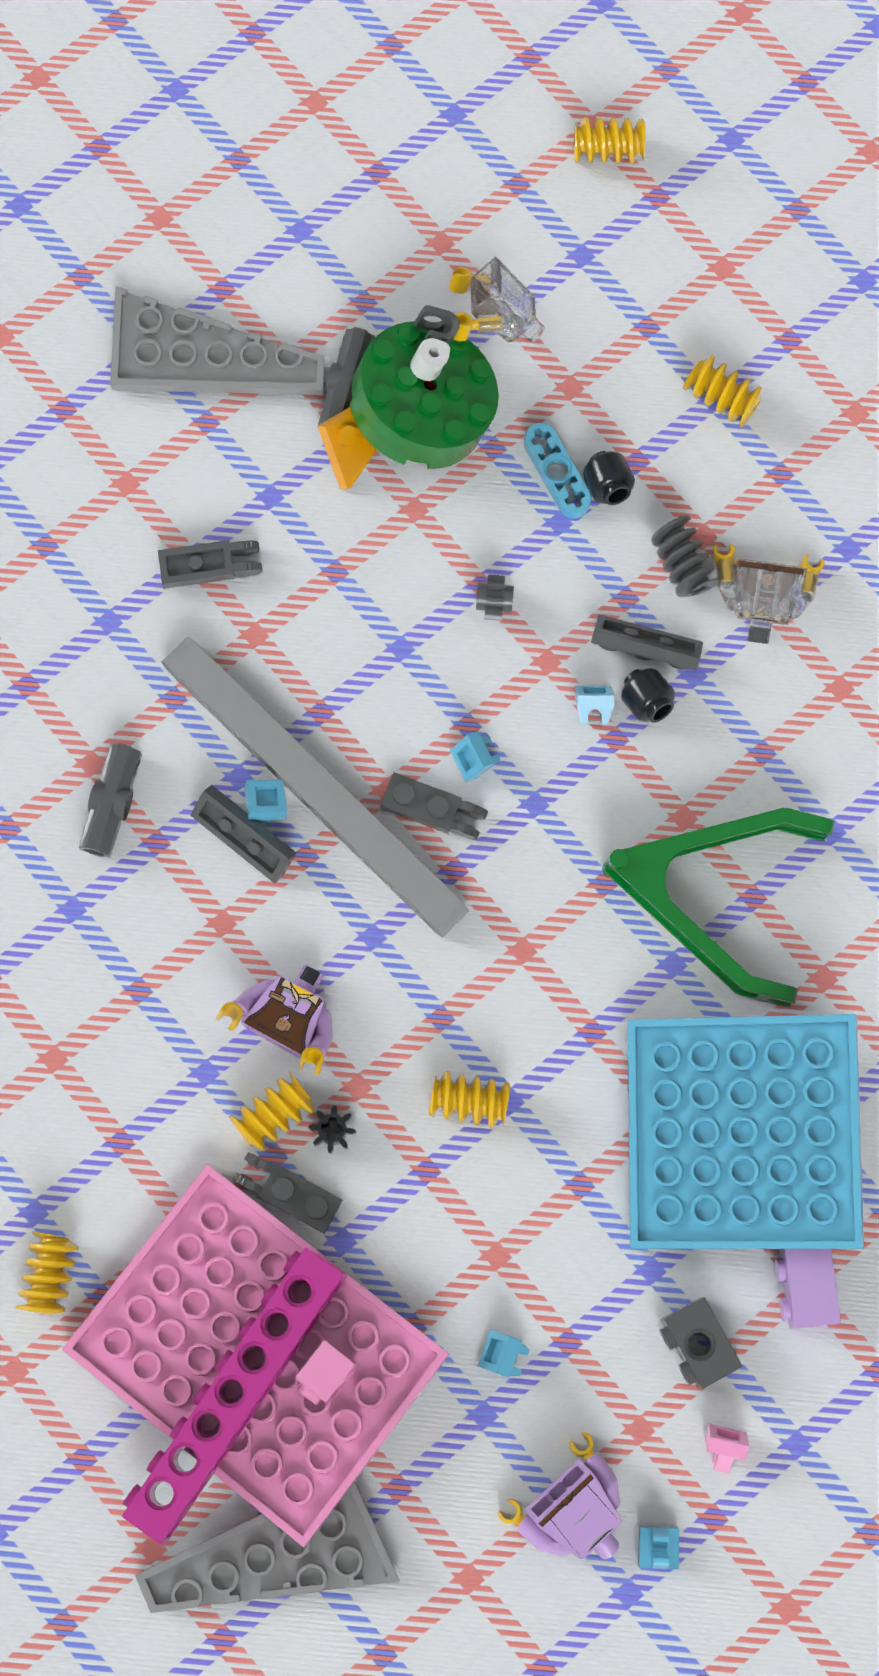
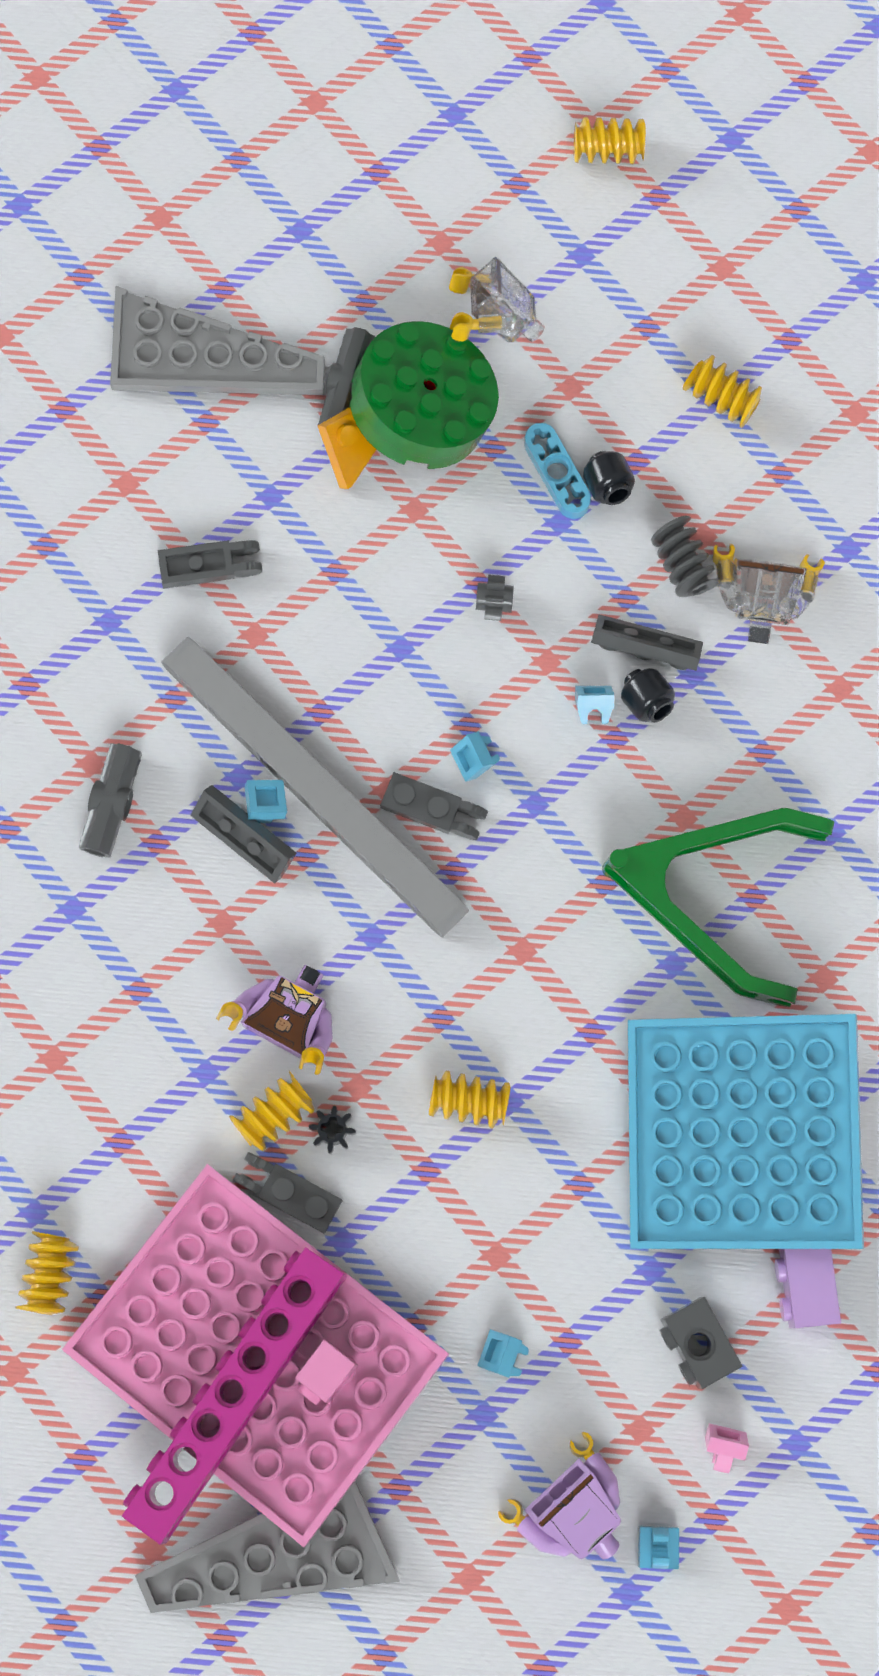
leg [410,305,459,381] -> none

